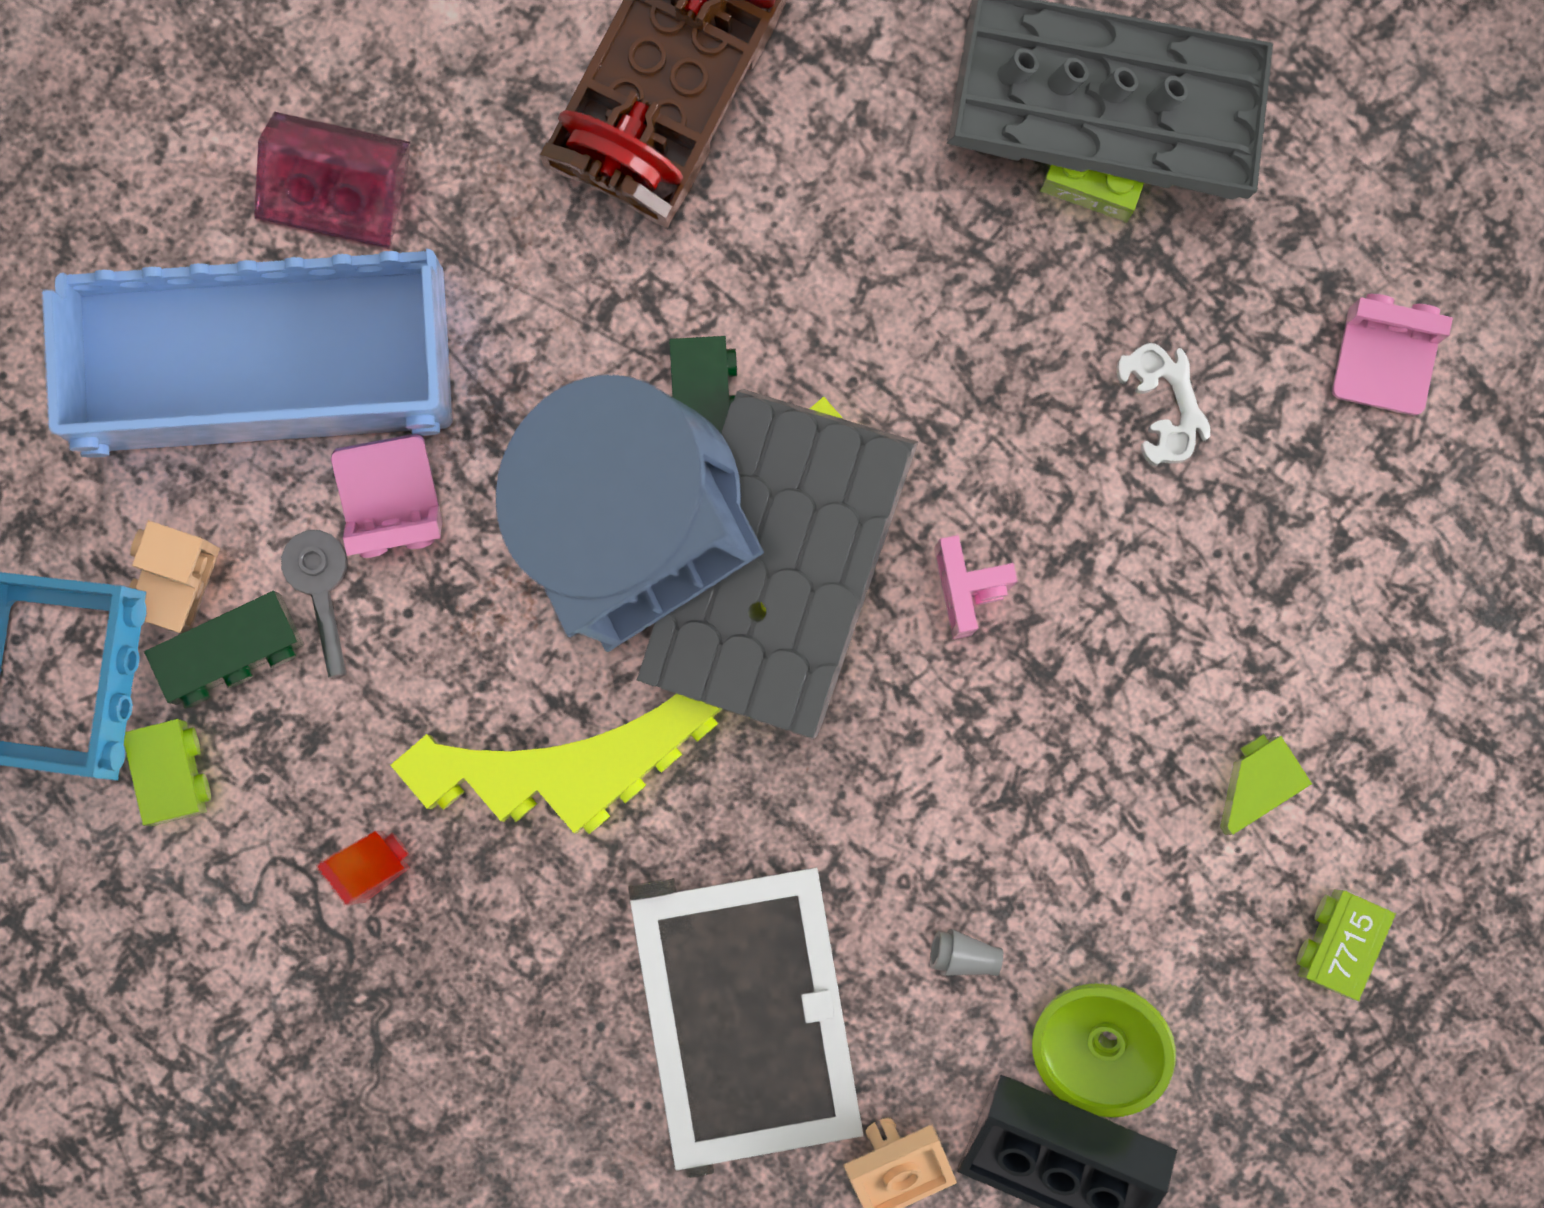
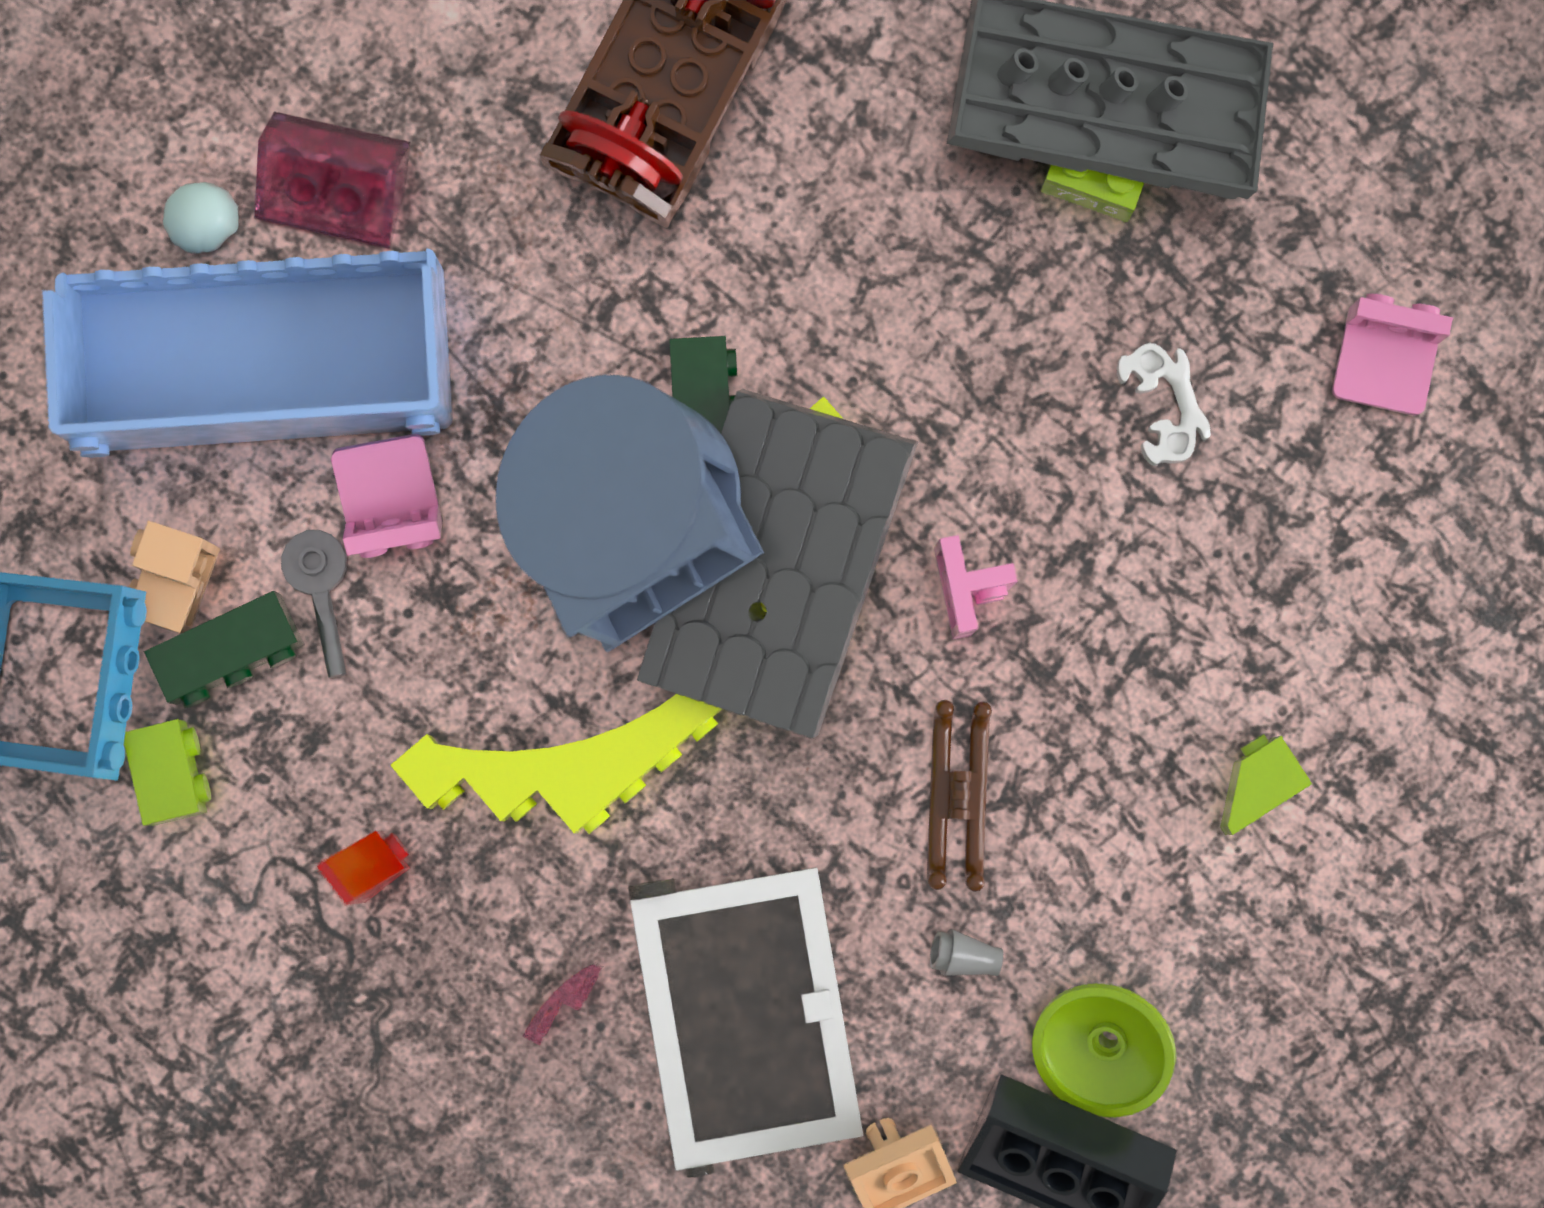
lime brick [1296,889,1396,1001] -> none
none -> light aqua hair [163,182,239,254]
none -> clear pink slope [523,962,604,1045]
none -> reddish brown piece [927,700,992,892]

